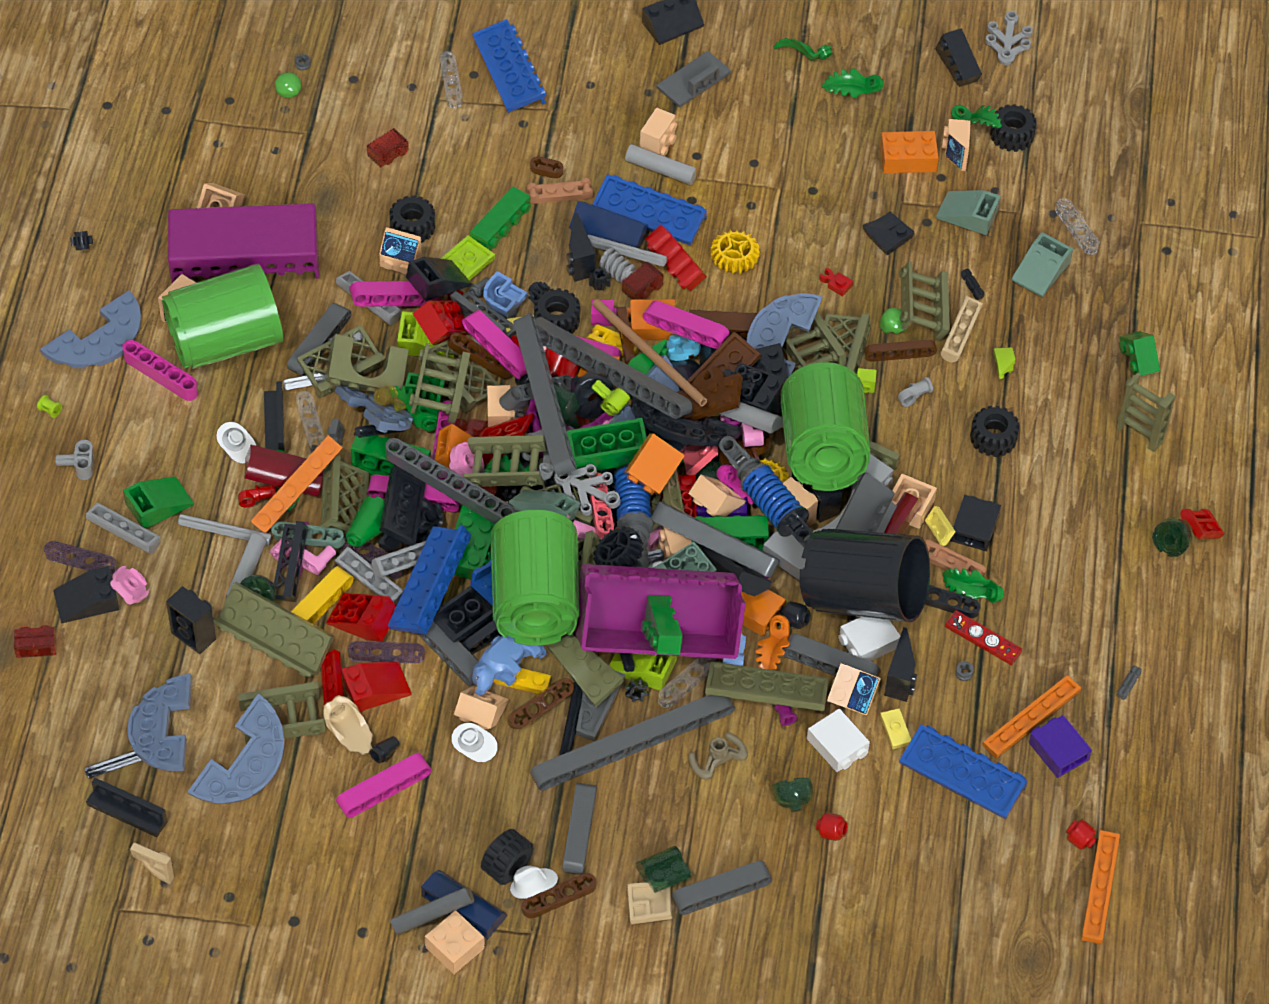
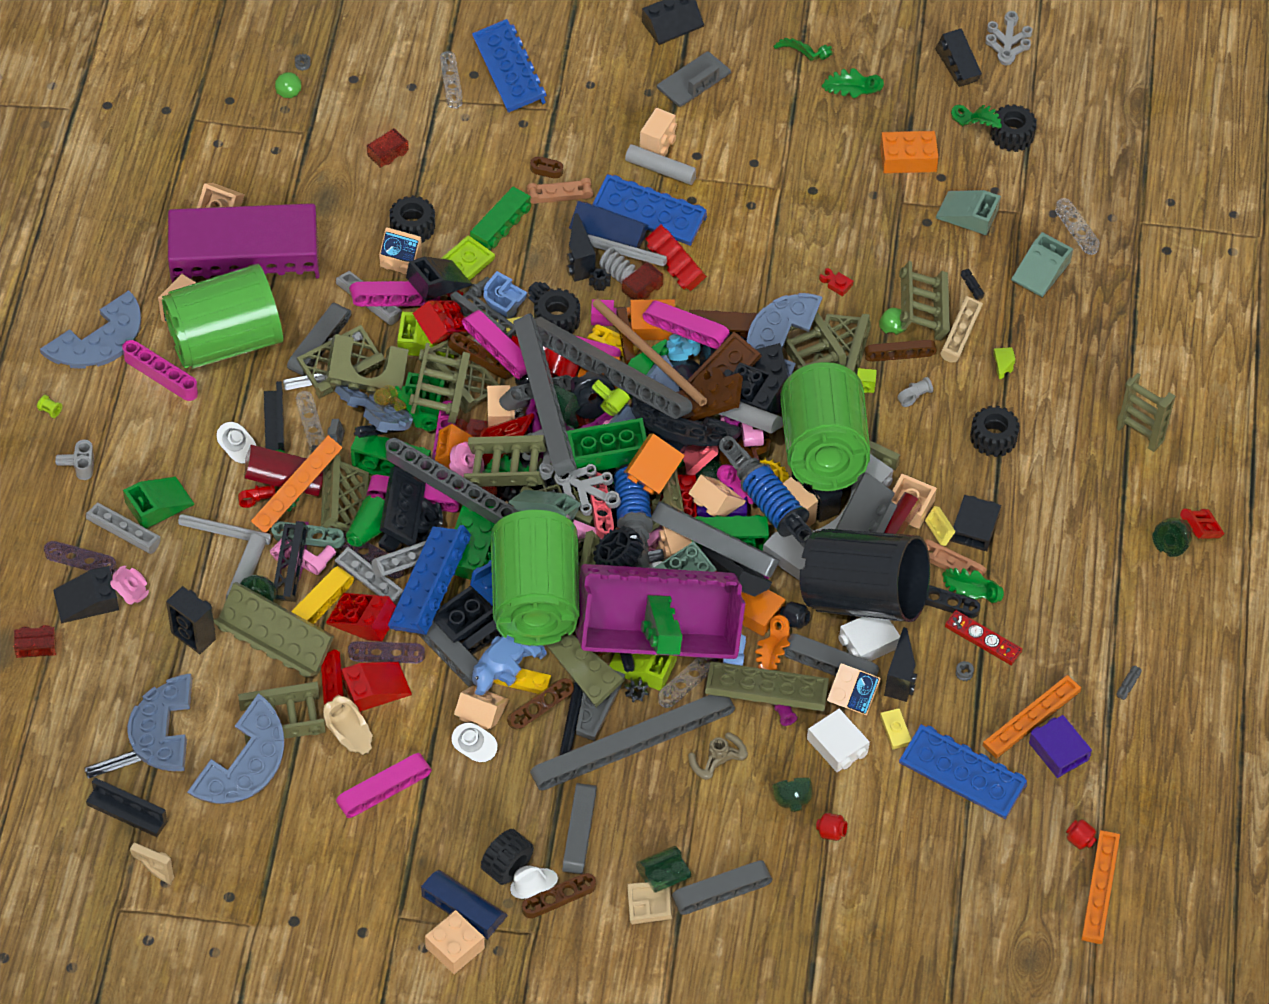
black gear [70,231,93,251] -> none
black cone [370,736,400,763] -> none
dark grey brick [390,888,474,935] -> none
yellow gear [710,229,760,274] -> none
black plate [863,212,915,256] -> none
light nougat slope [942,119,970,171] -> none
green brick [1119,331,1160,376] -> none

